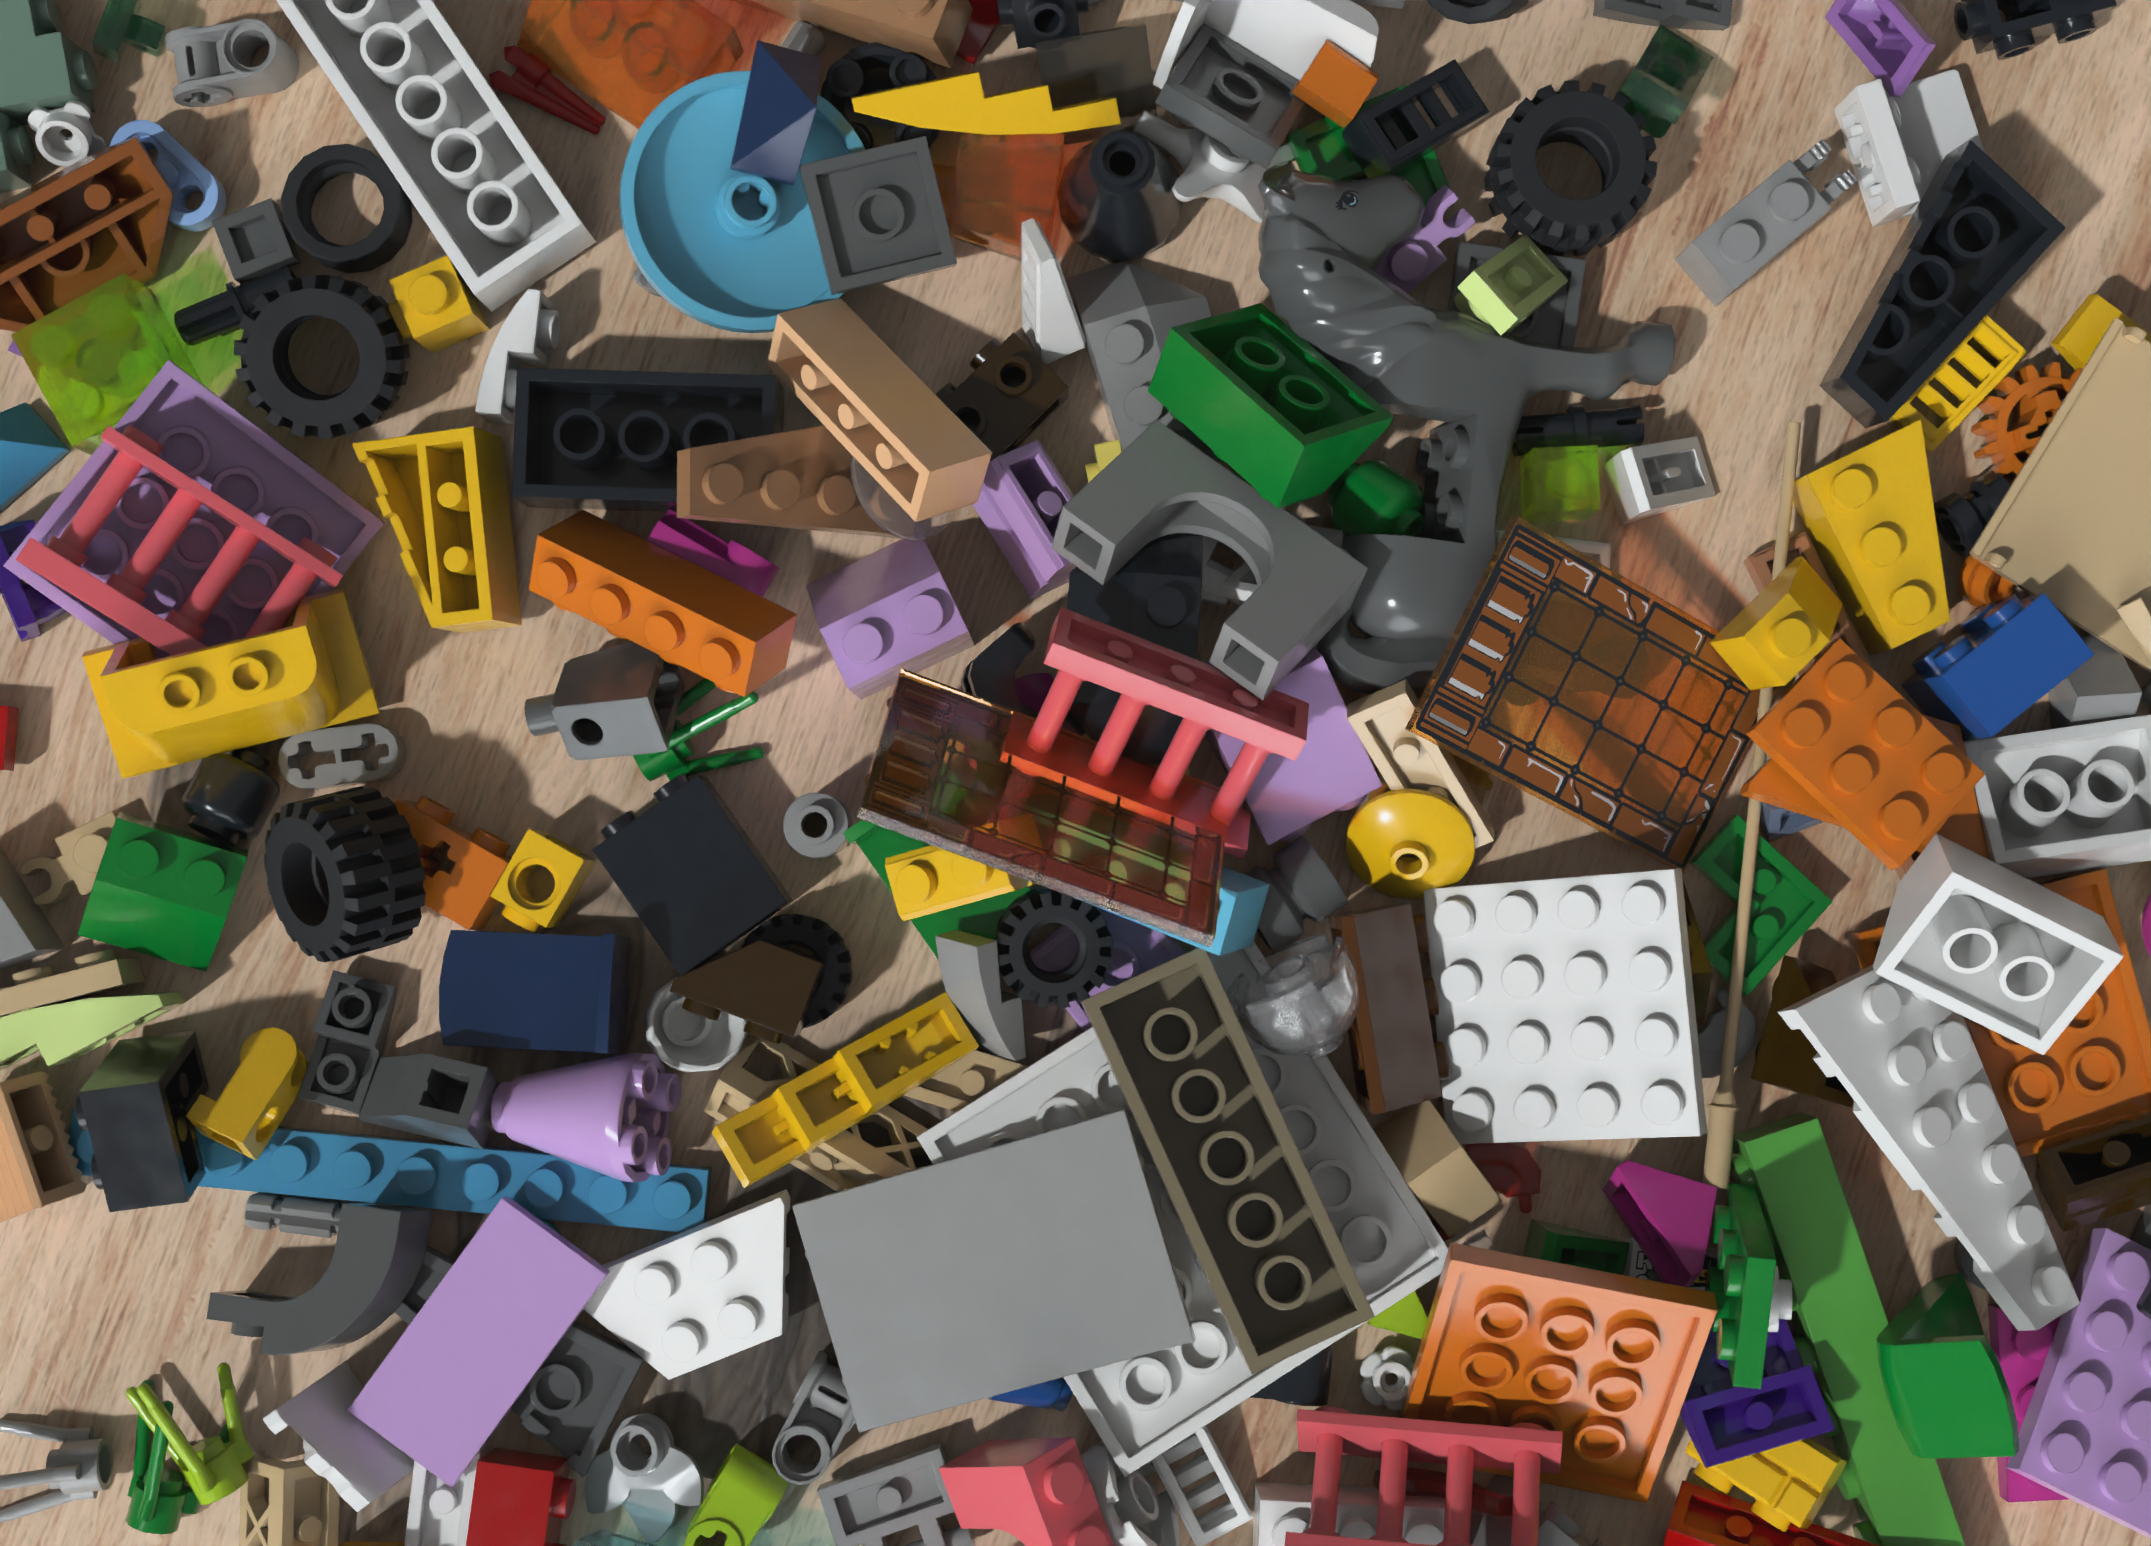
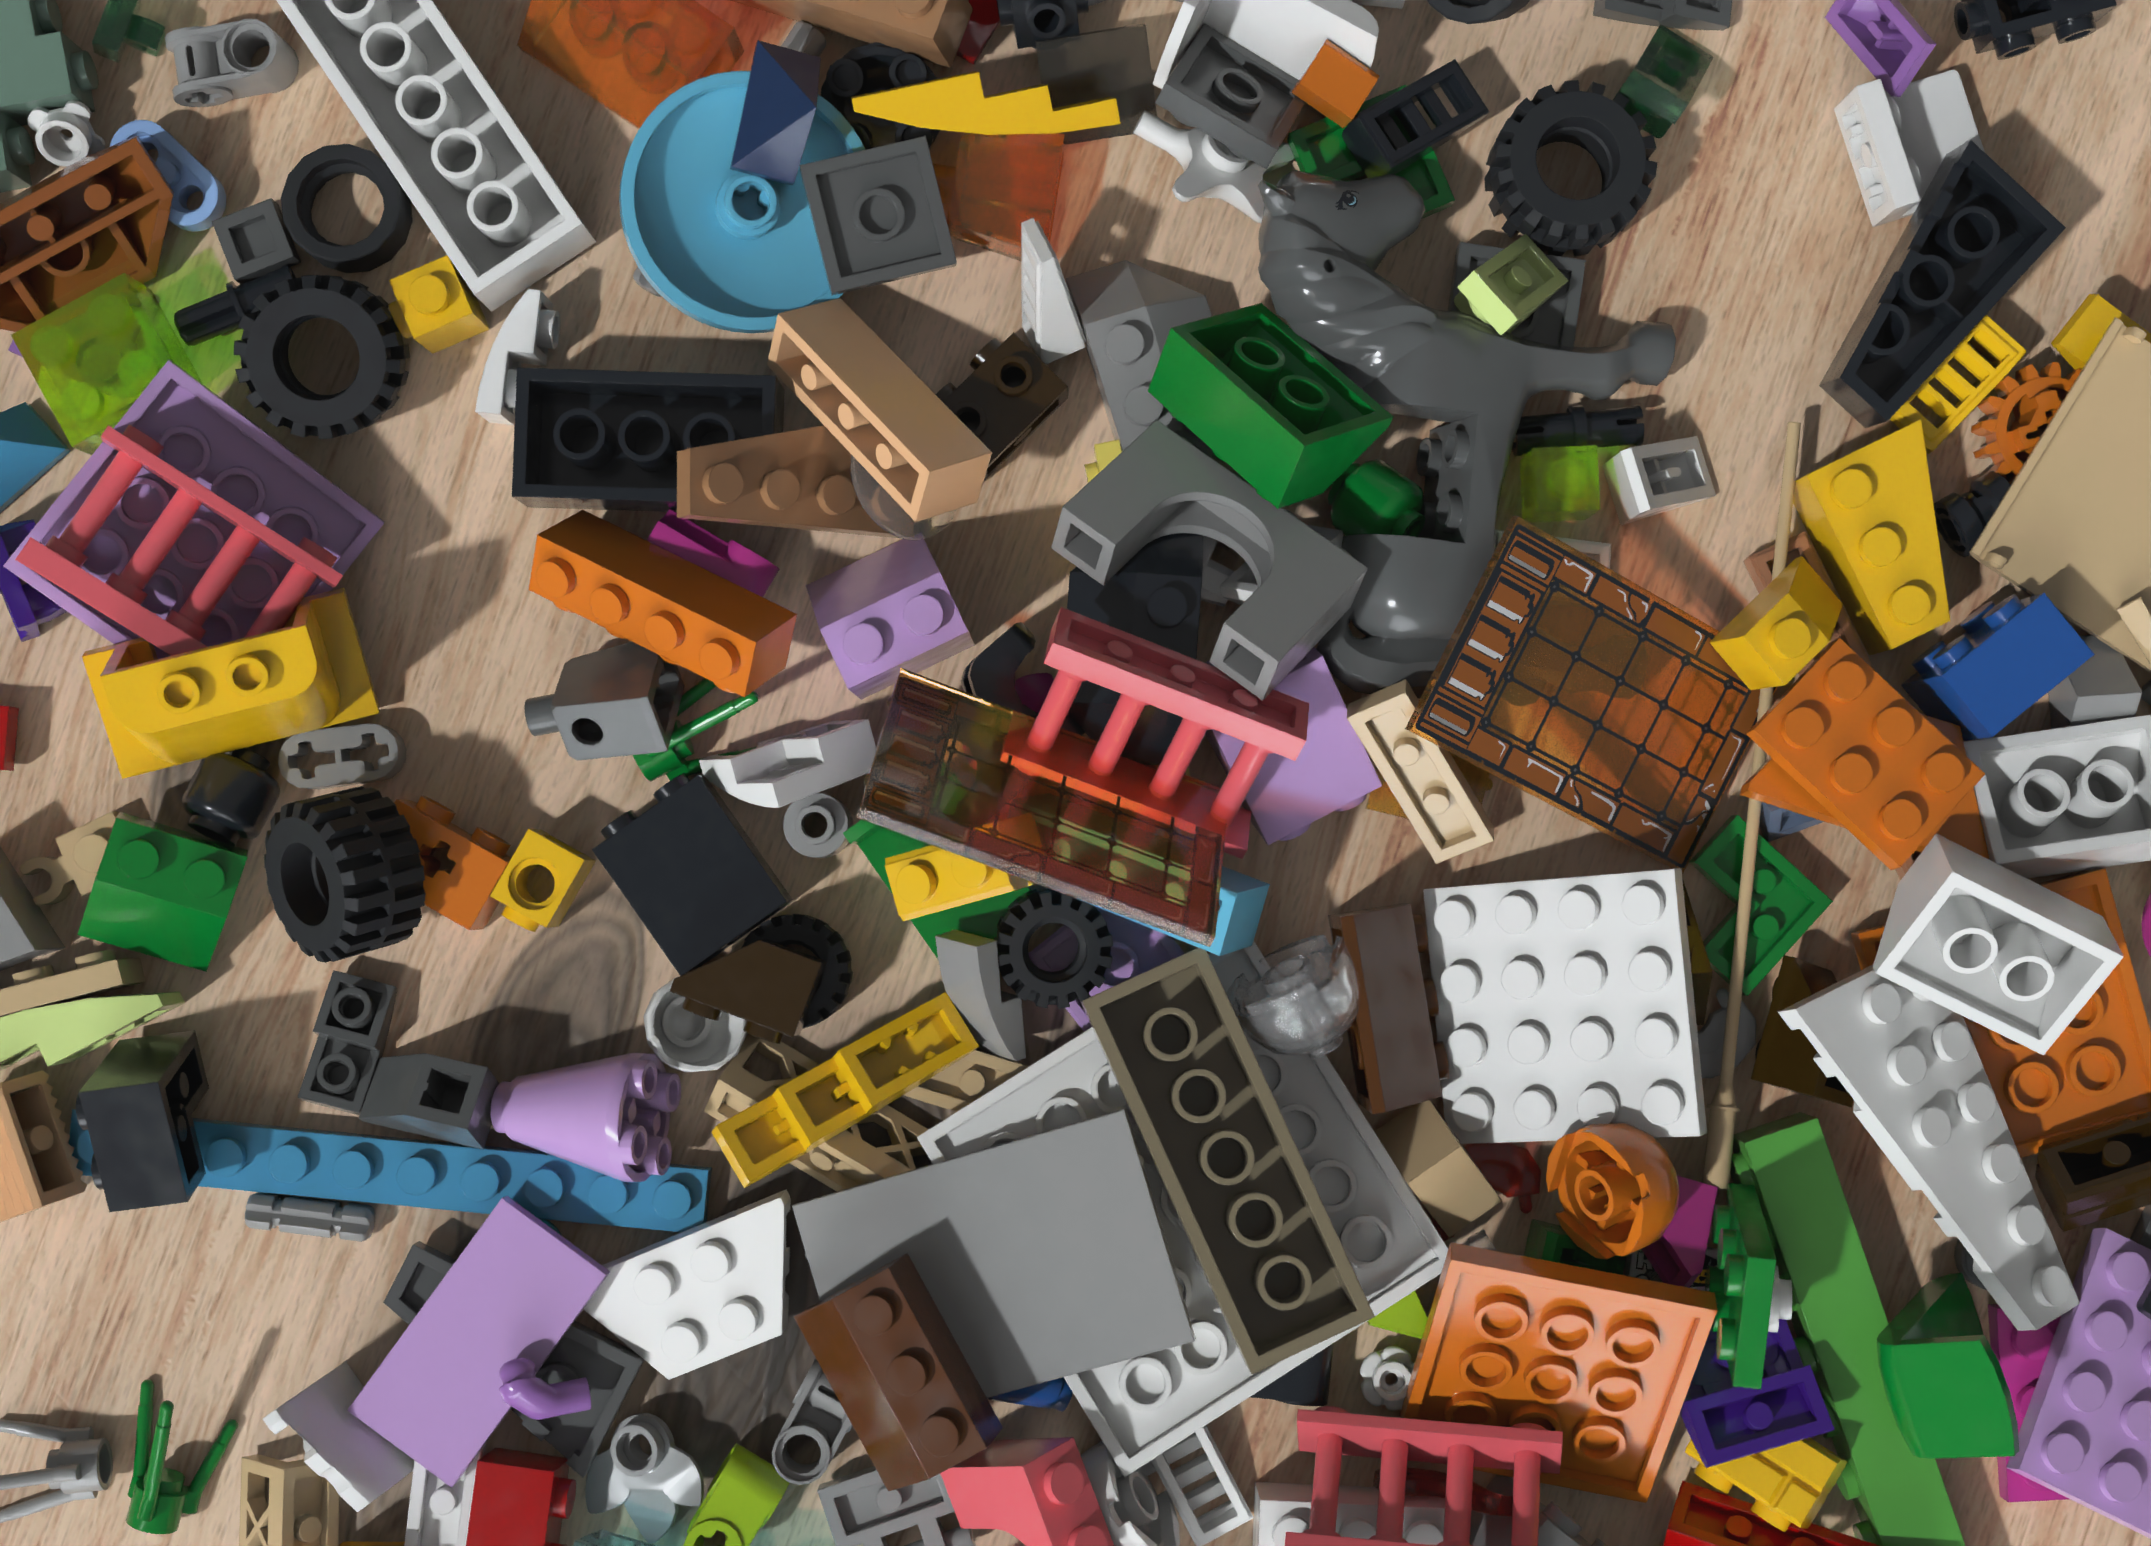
lime plant [126,1362,254,1505] -> none
yellow leg [186,1027,308,1161] -> none
dark grey arch [206,1203,432,1355] -> none
yellow wedge [352,426,522,633] -> none
dark blue piece [439,930,630,1053] -> none
red piece [489,45,606,135] -> none
lavender brick [972,440,1077,599] -> none
black cone [1057,130,1183,264] -> none
dark grey wheel [1245,835,1349,954] -> none
yellow dish [1346,789,1475,899] -> none
lavender plate [1375,185,1476,293] -> none
light grey hinge [1675,139,1858,307] -> none
orange plate [1958,555,2016,607] -> none
none -> medium lavender arm [499,1358,591,1420]
none -> white slope [699,719,877,808]
none -> reddish brown slope [793,1253,1003,1492]
none -> orange cylinder [1546,1122,1680,1259]

